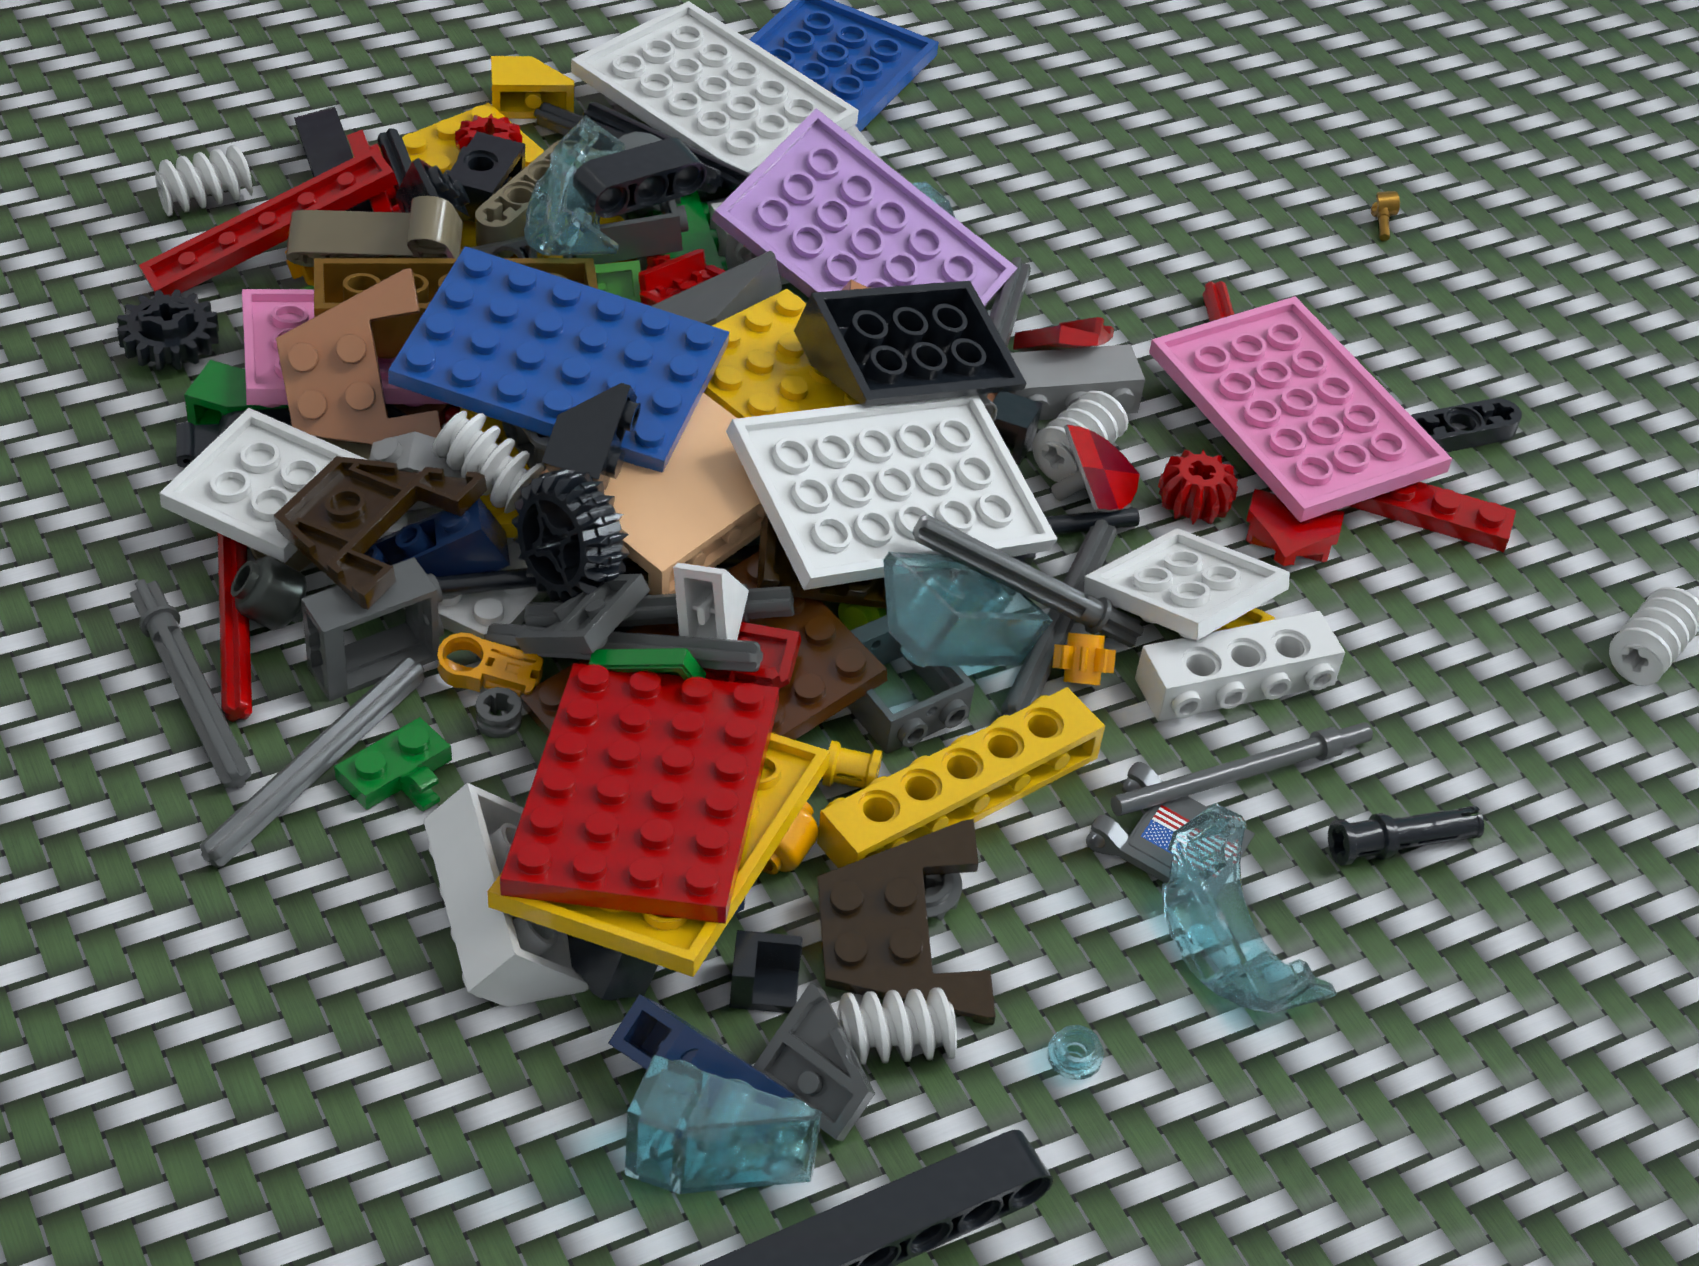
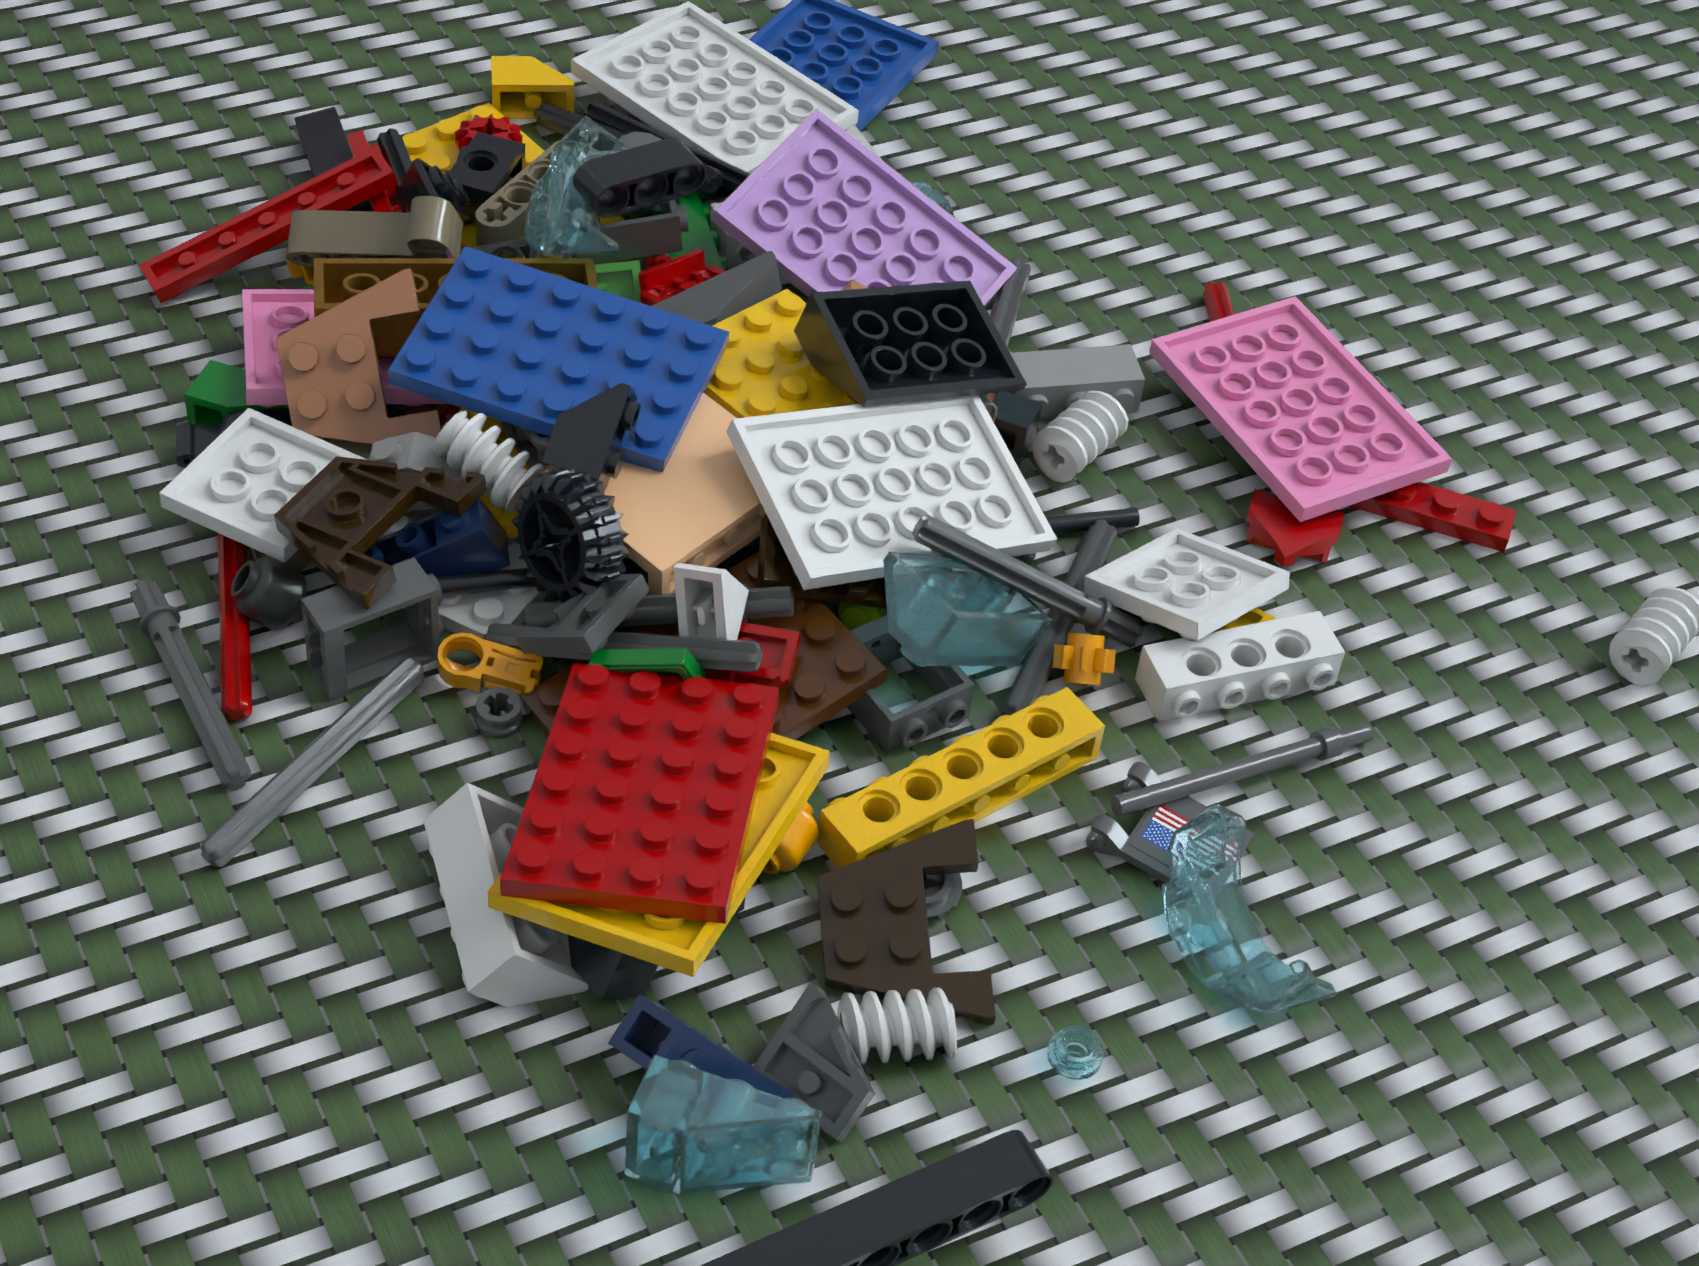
black gear [117,290,219,370] -> none
white piece [155,145,253,216] -> none
green plate [334,717,452,812] -> none
black panel [729,930,803,1013] -> none
yellow bush [822,740,882,789] -> none
red slope [1013,317,1114,352] -> none
shield [1051,425,1140,512] -> none
red gear [1158,449,1238,525] -> none
black pin [1328,805,1484,866] -> none
pearl gold hand [1371,191,1400,241] -> none
black beam [1411,398,1522,453] -> none

